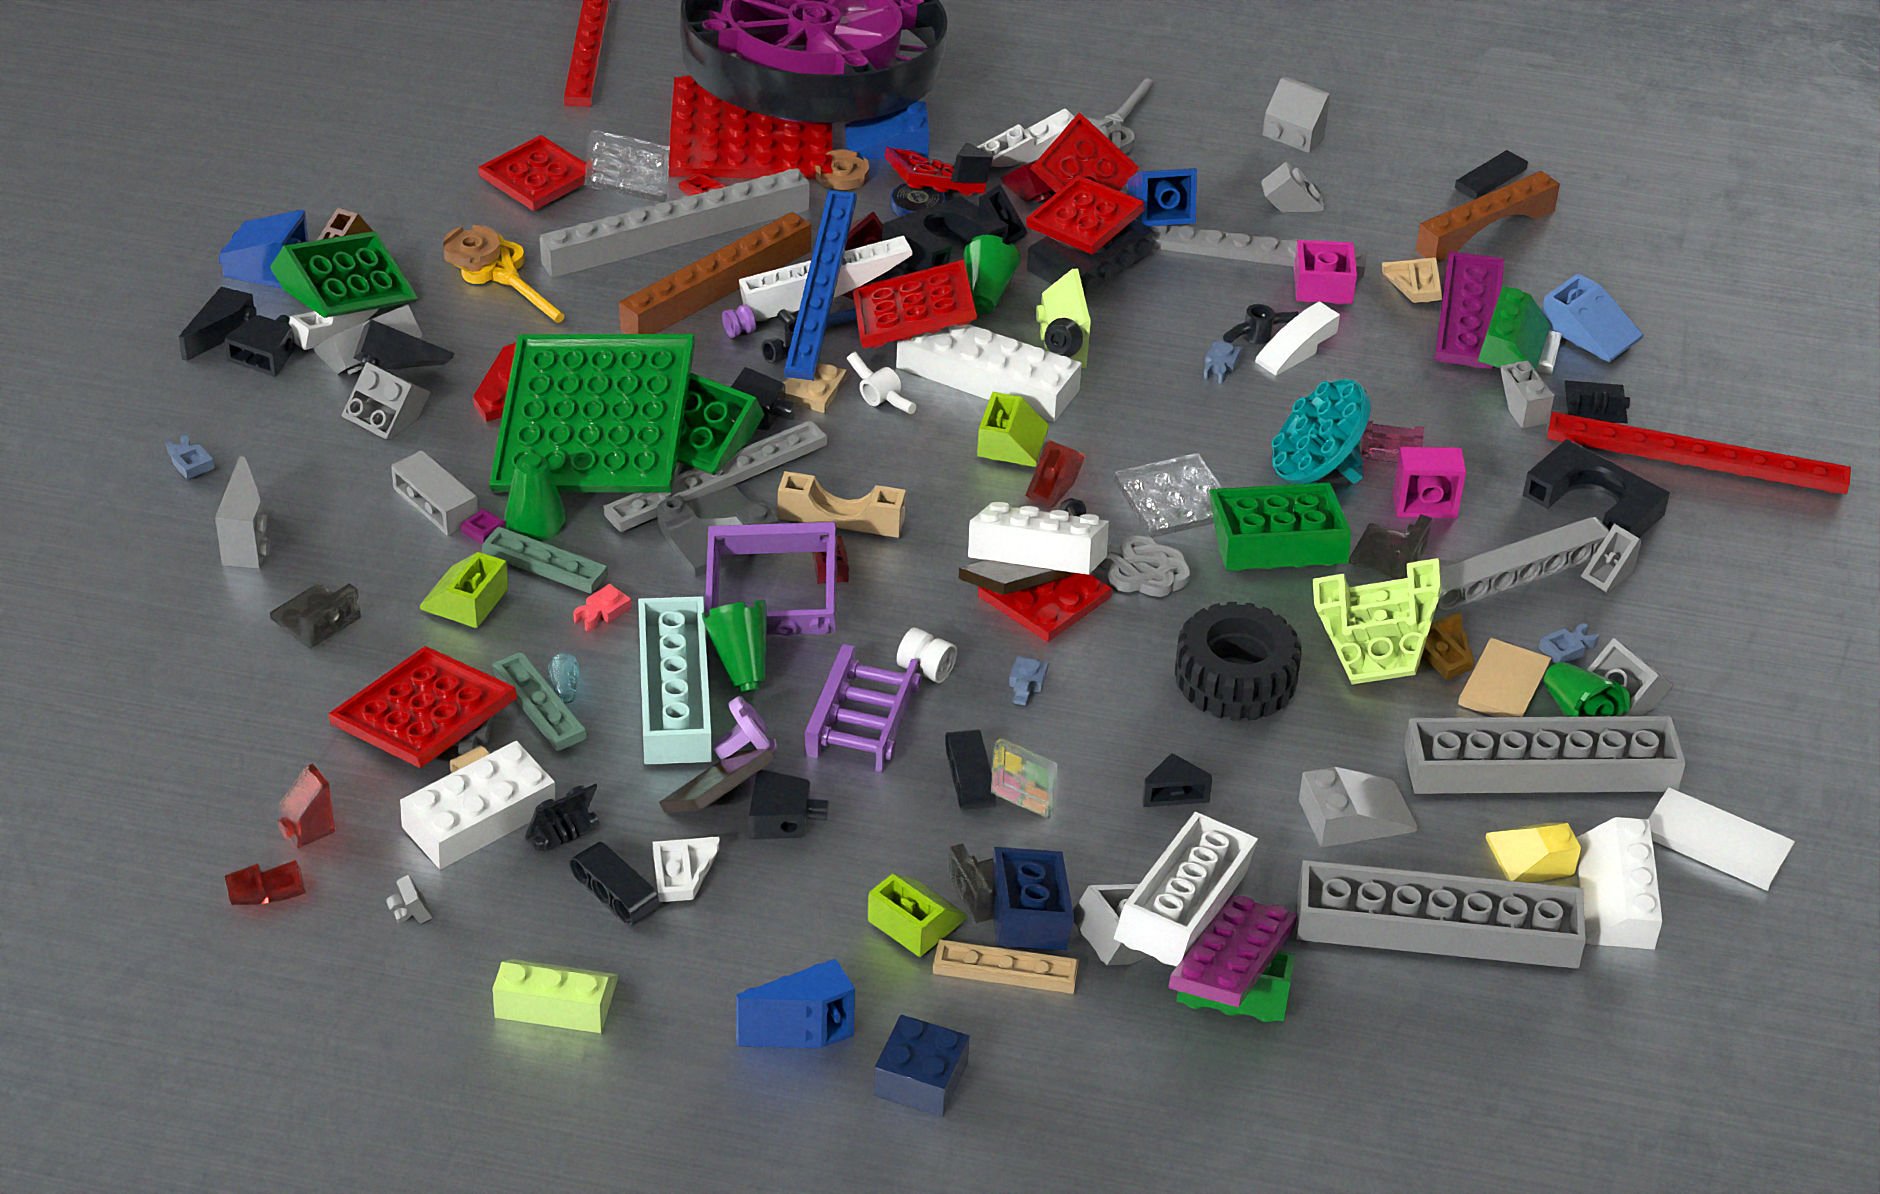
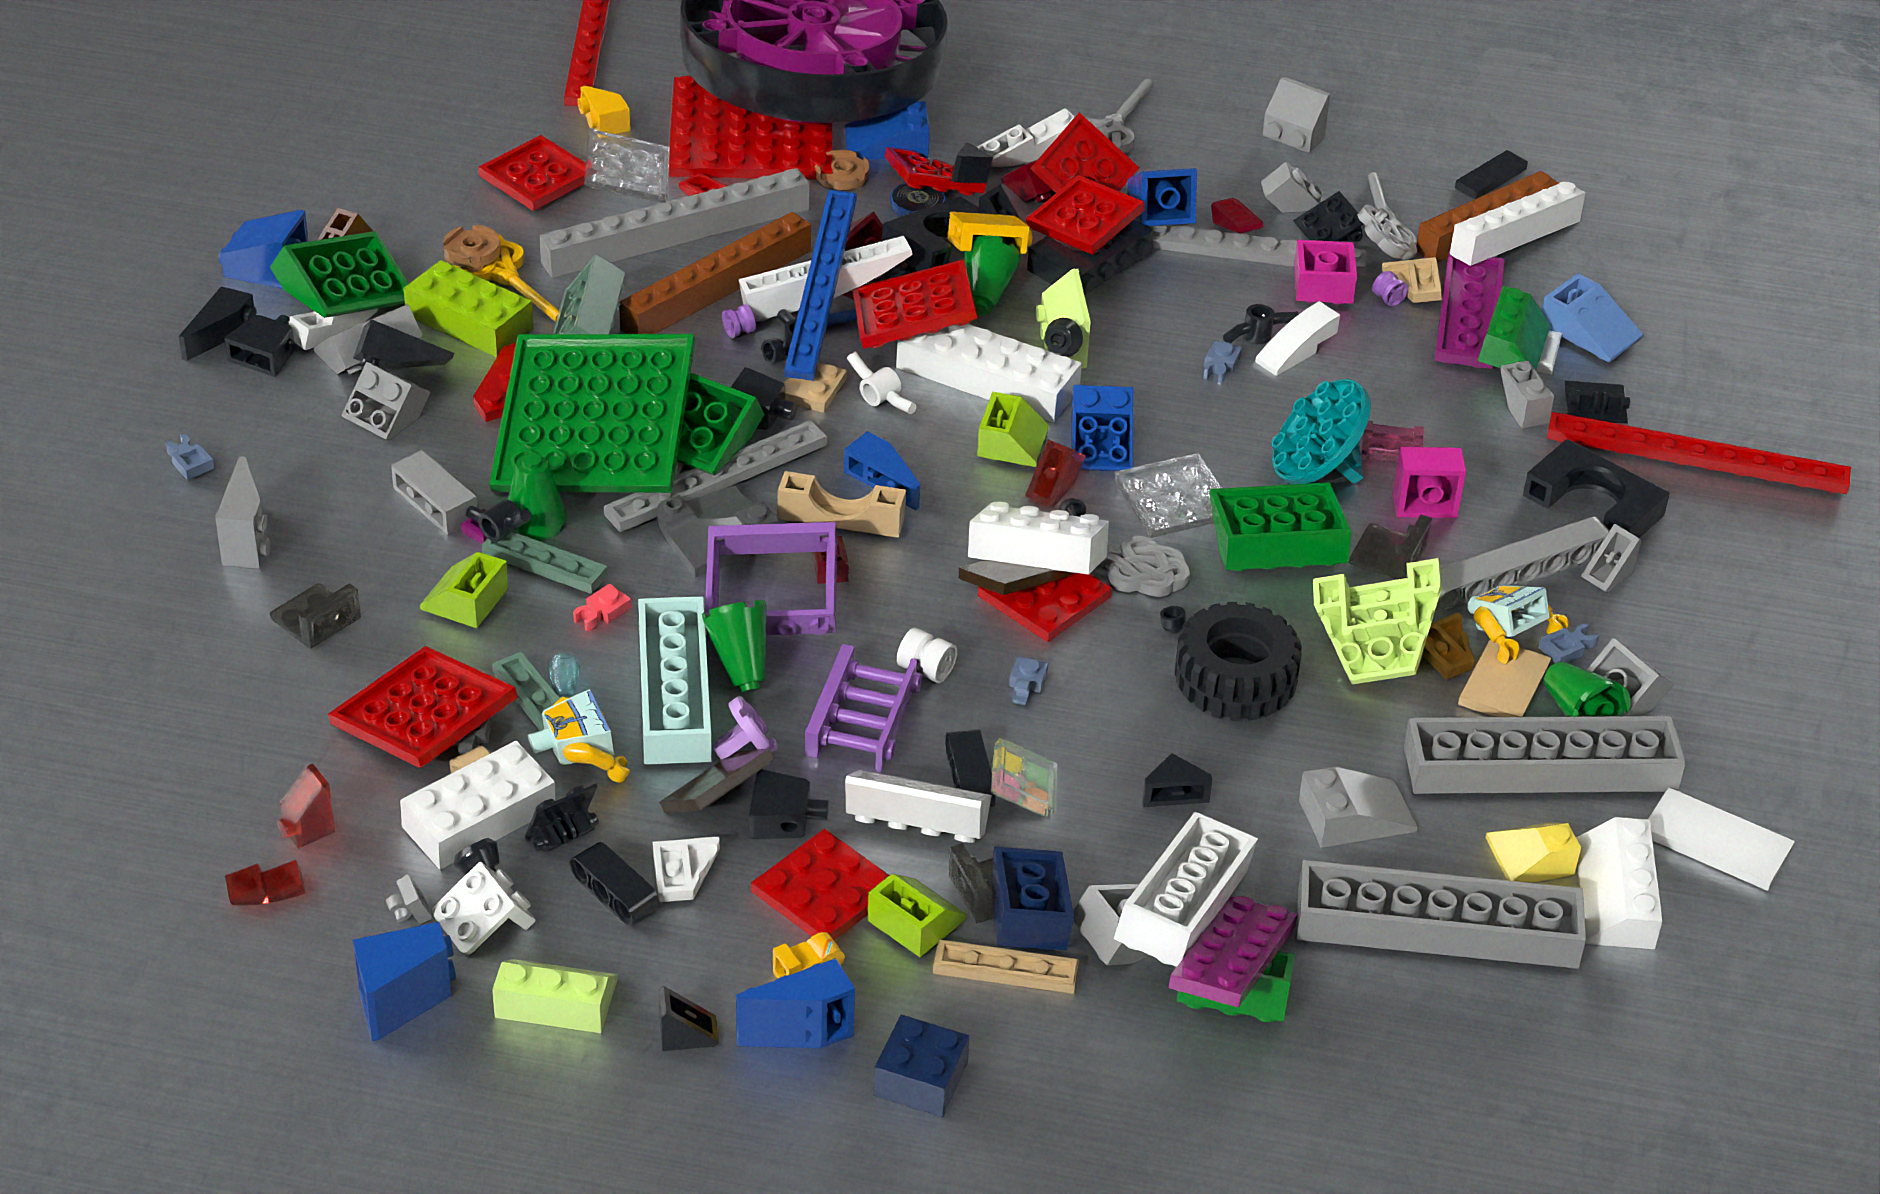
none -> blue slope [353,922,456,1041]
none -> lime brick [403,260,534,357]
none -> white bracket [432,862,536,955]
none -> black cone [454,838,500,875]
none -> black piece [466,499,531,542]
none -> torso [528,689,630,783]
none -> sand green brick [553,254,625,334]
none -> yellow slope [578,86,630,137]
none -> black slope [659,986,719,1051]
none -> red plate [751,828,890,941]
none -> yellow leg [773,932,845,979]
none -> blue slope [844,431,920,511]
none -> white slope [845,770,992,843]
none -> yellow panel [947,212,1032,254]
none -> blue slope [1071,385,1133,472]
none -> black hinge [1160,606,1186,633]
none -> dark red slope [1211,198,1264,234]
none -> black hinge [1293,191,1364,242]
none -> light grey piece [1357,172,1417,260]
none -> medium lavender wheel [1372,271,1408,307]
none -> white brick [1450,182,1586,266]
none -> torso [1468,585,1569,664]

